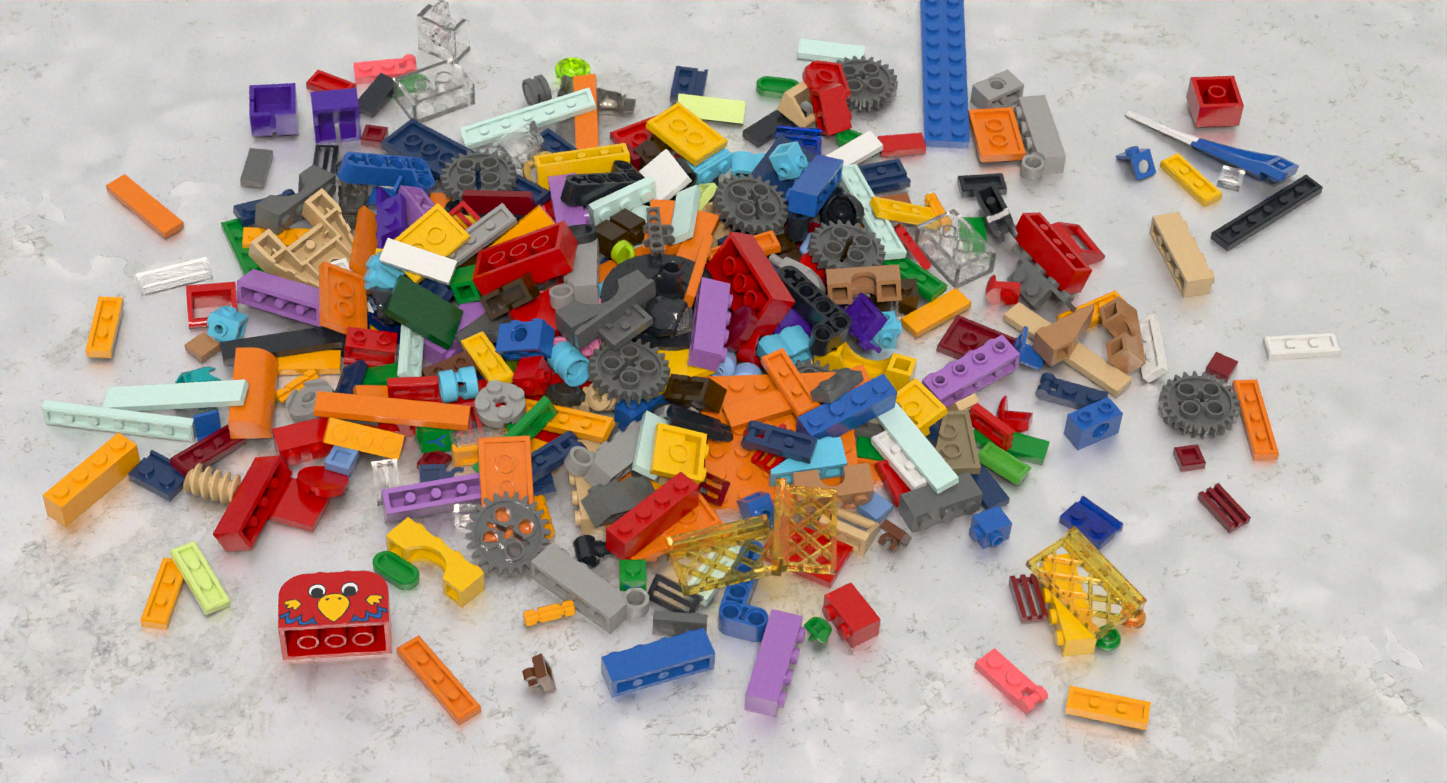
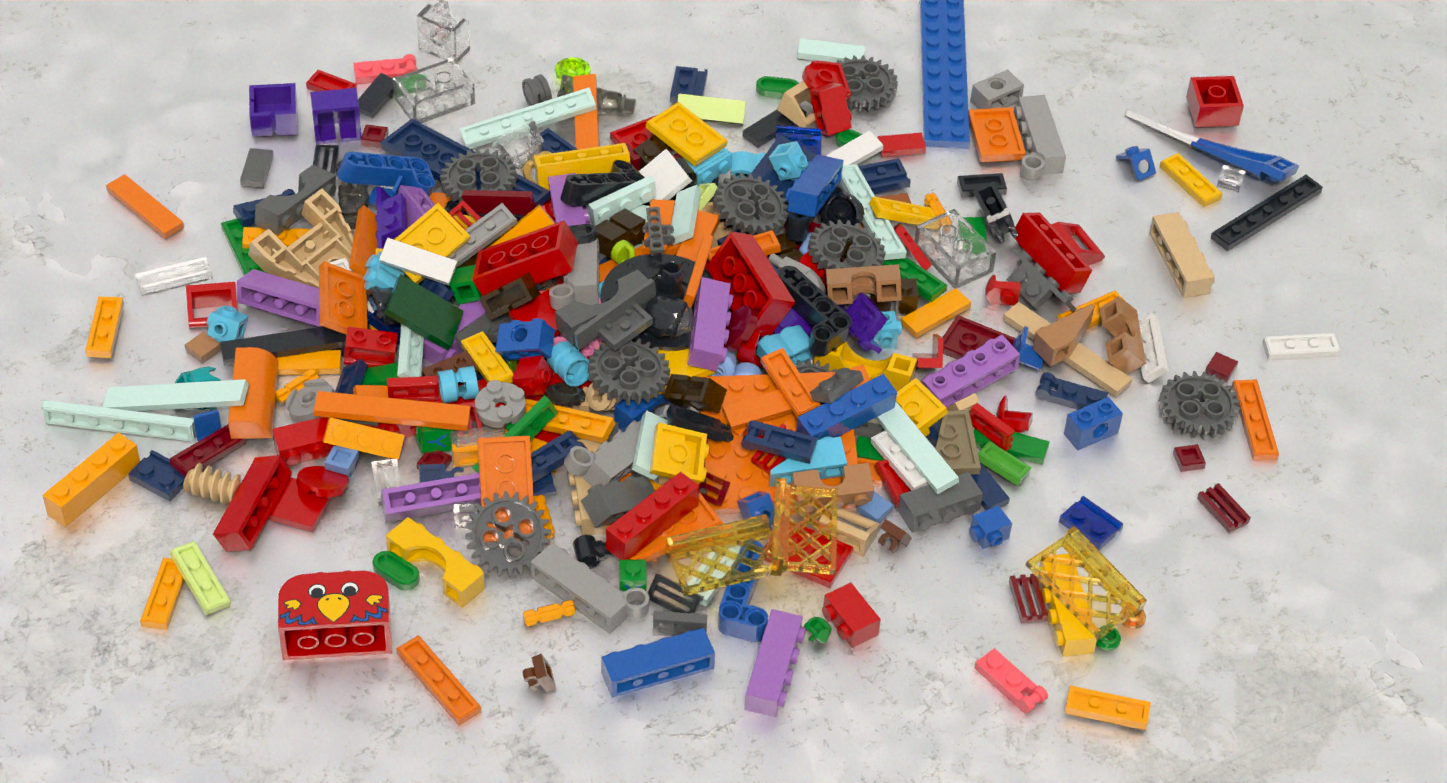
none -> red panel [913,334,943,368]

